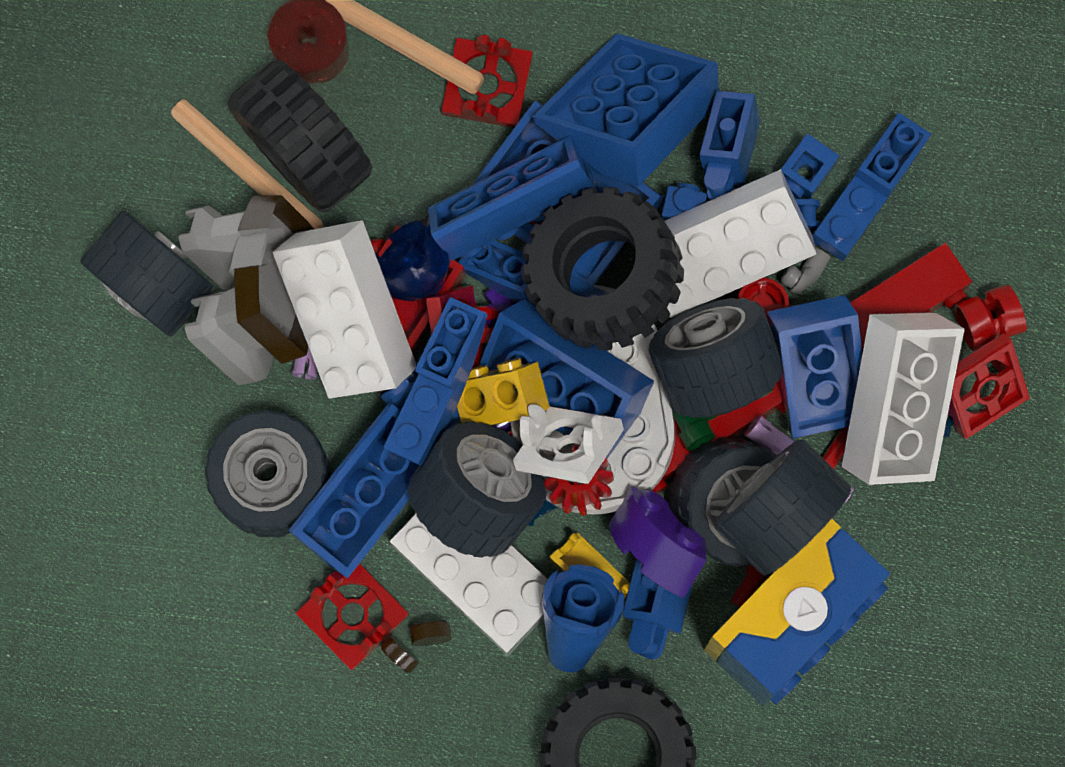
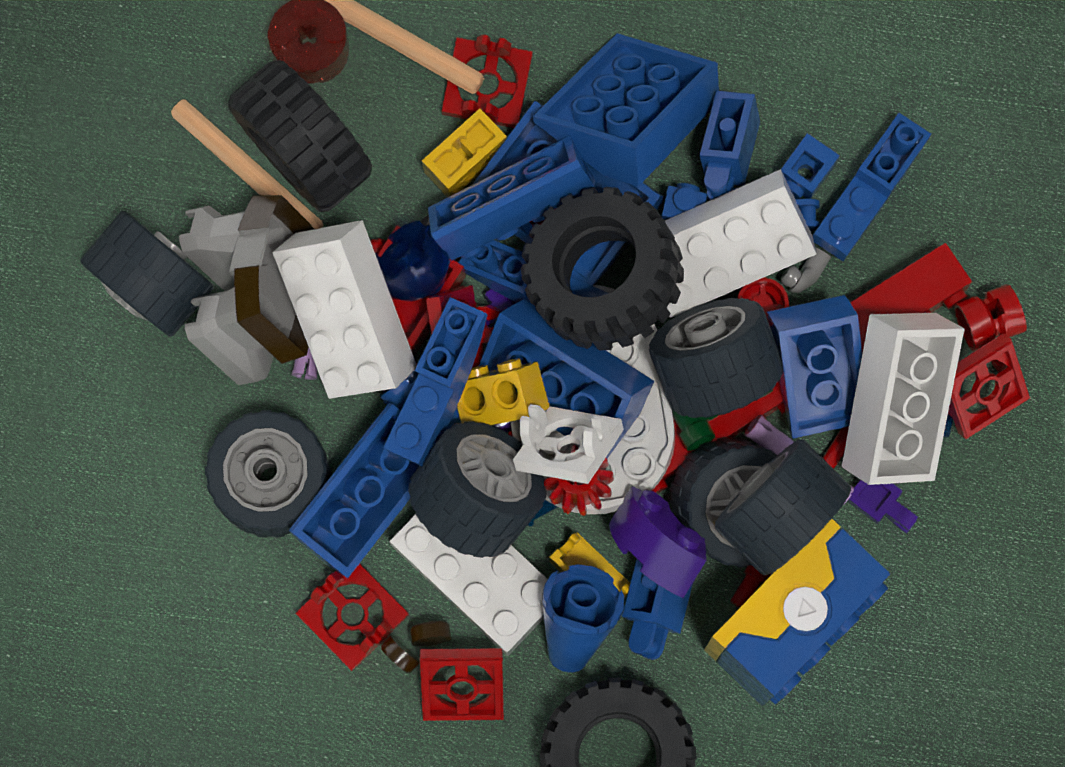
none -> red piece [420,648,504,721]
none -> yellow brick [422,109,507,197]
none -> dark purple plate [847,480,918,534]

